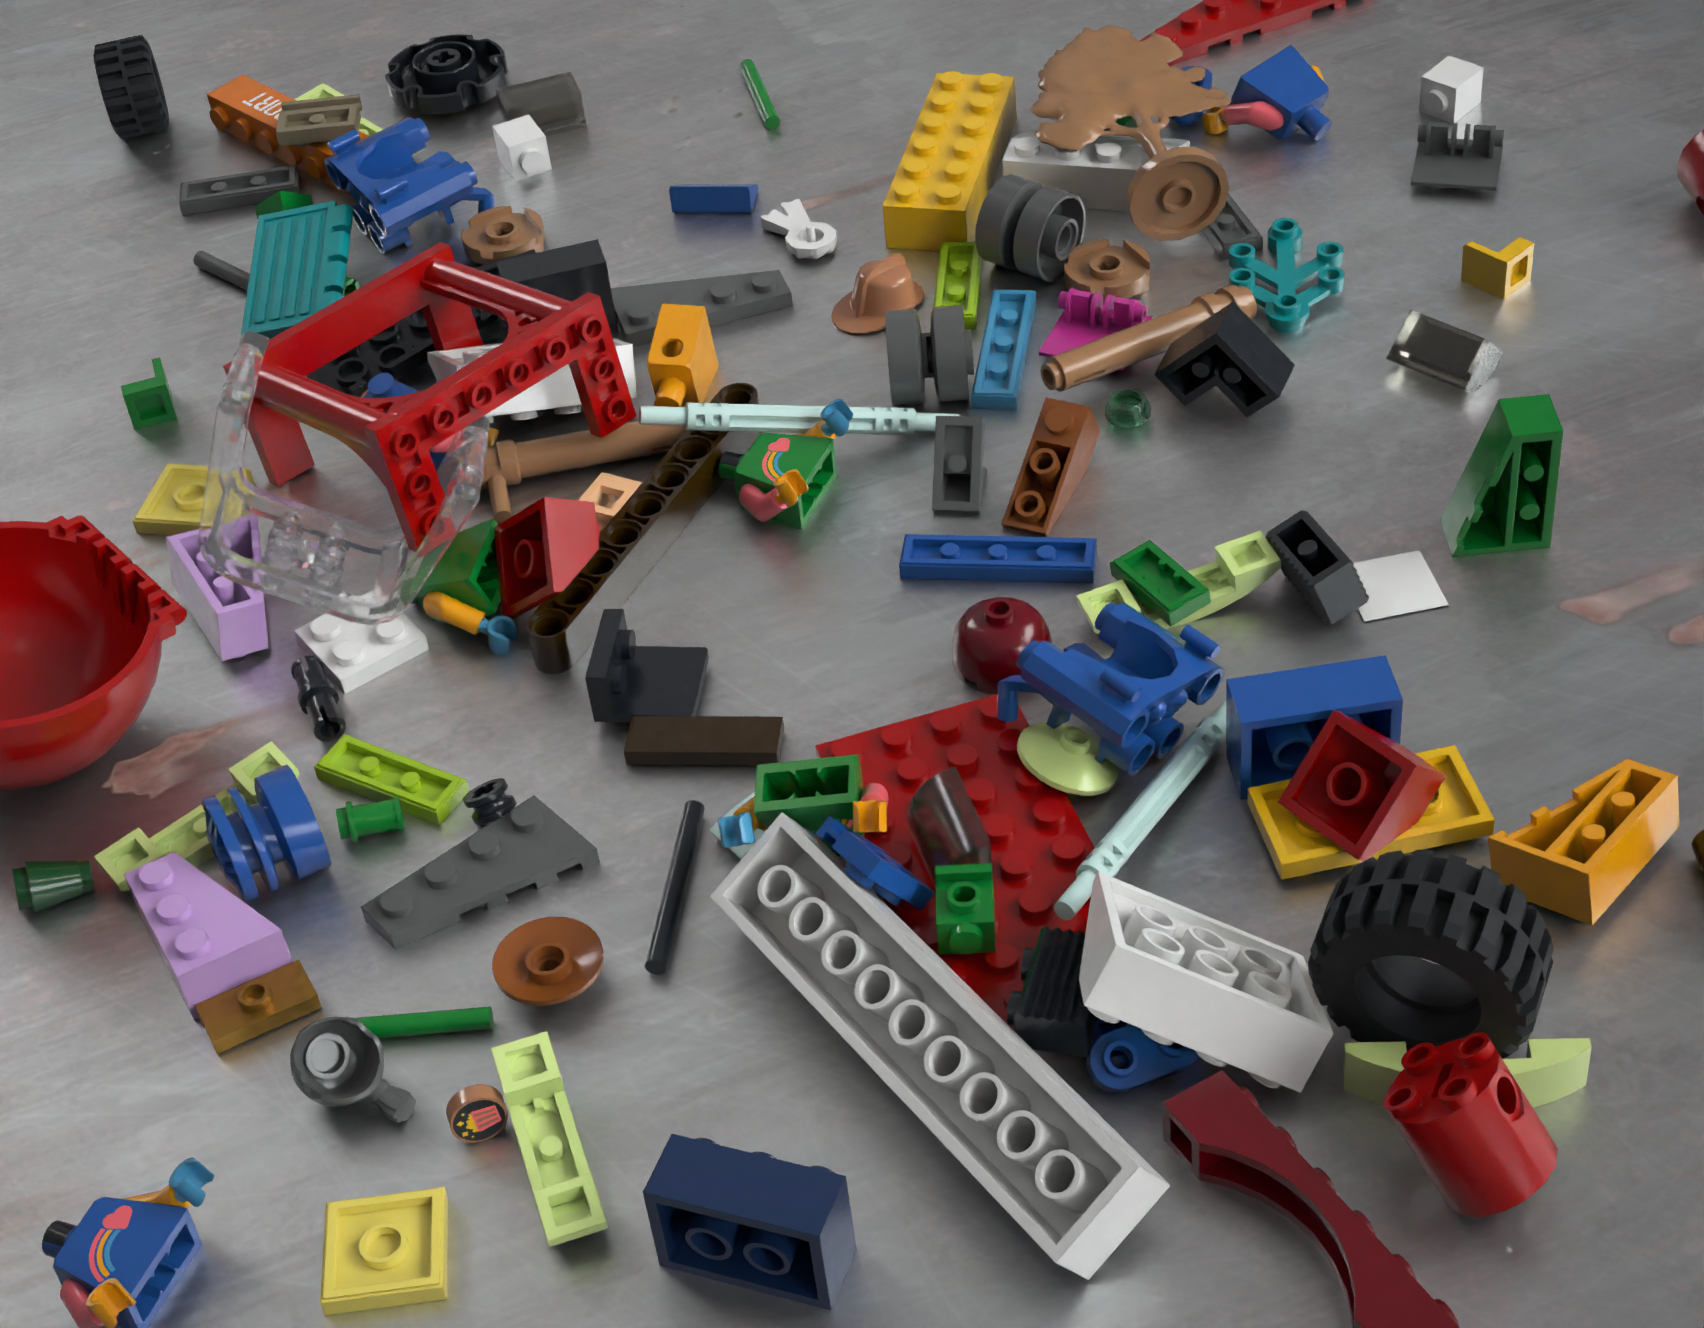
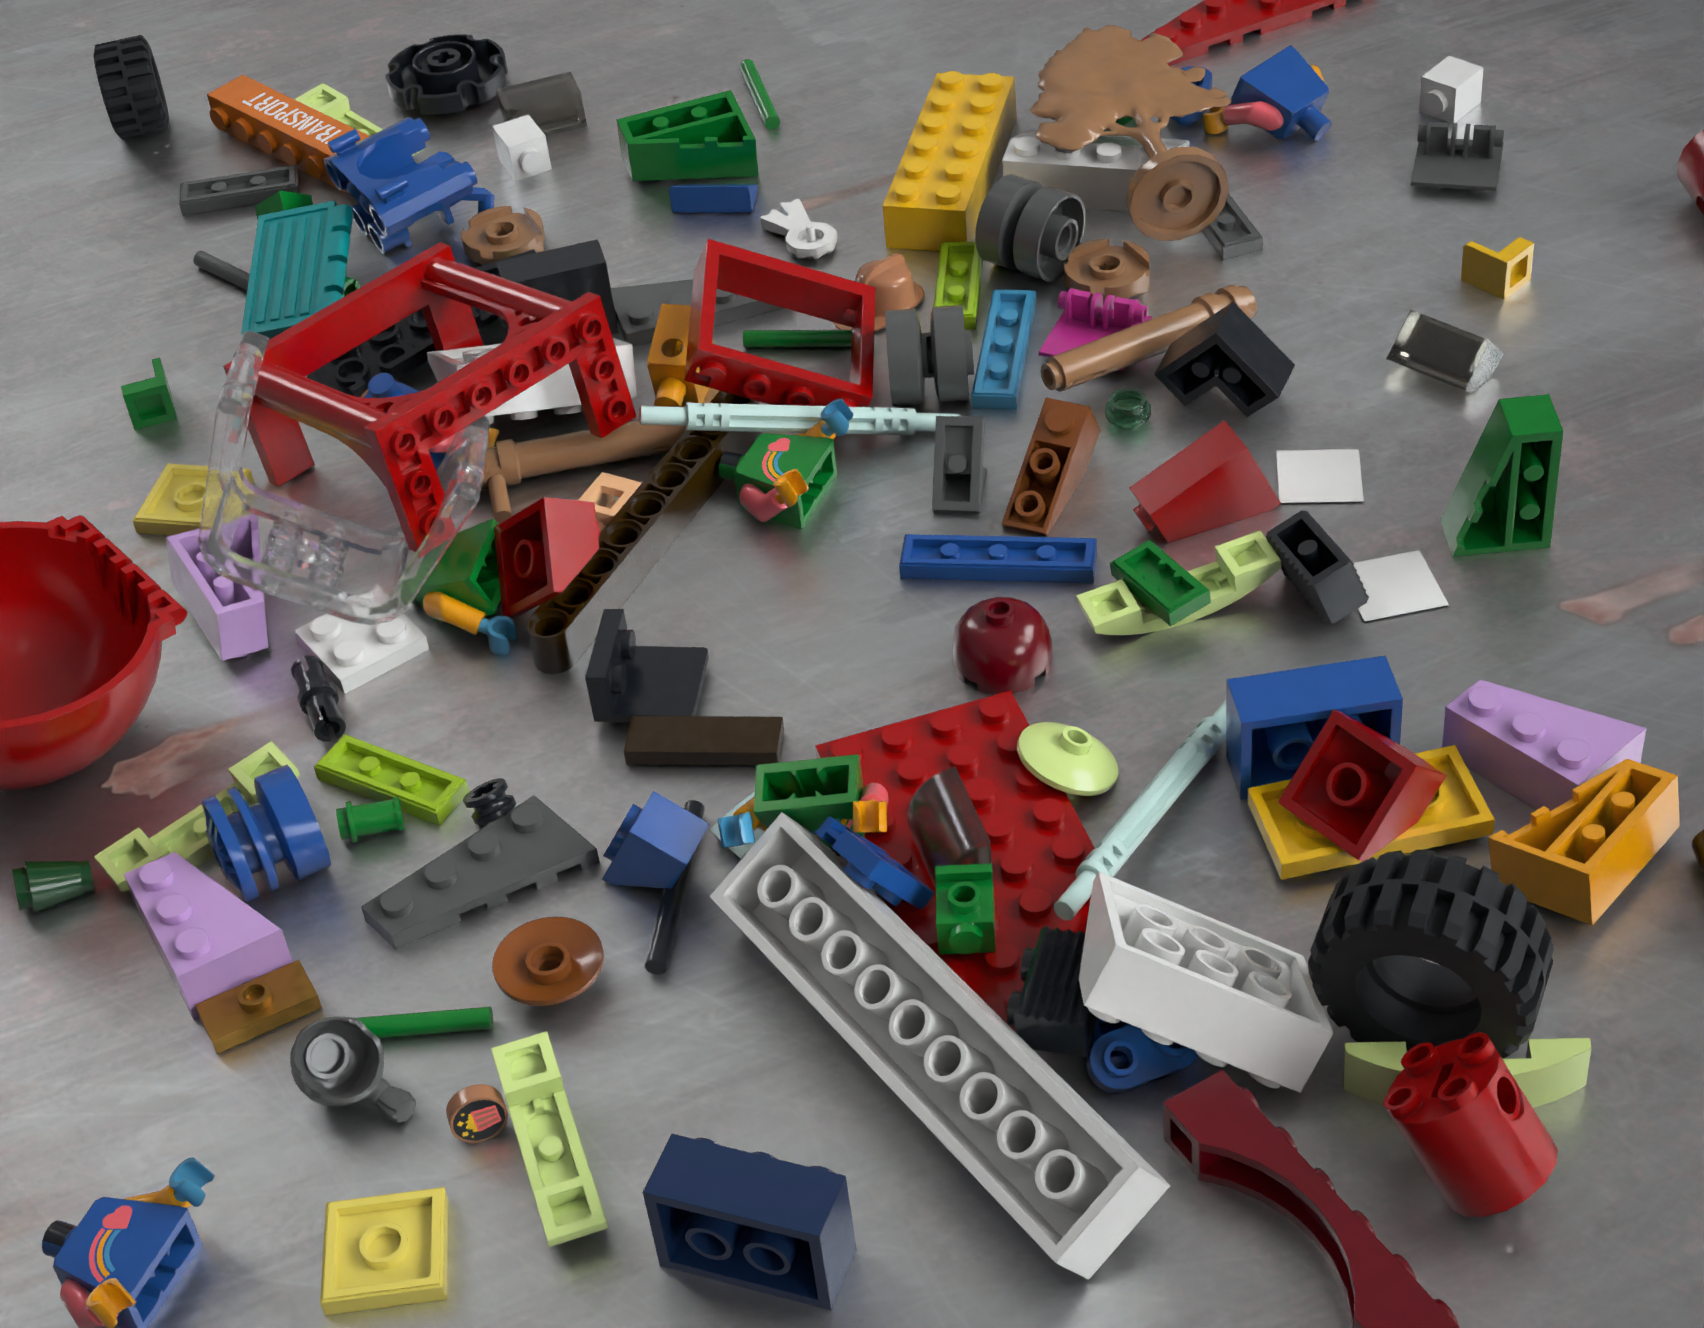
dark tan plate [276,94,362,147] -> none
blue piece [997,602,1225,776] -> none
teal plant [1229,218,1344,333] -> none
none -> blue slope [602,791,710,889]
none -> green wedge [616,90,759,181]
none -> red window [684,239,876,407]
none -> green bar [743,330,875,348]
none -> red slope [1129,420,1281,543]
none -> white sticker [1276,449,1364,503]
none -> lavender wedge [1442,680,1646,811]

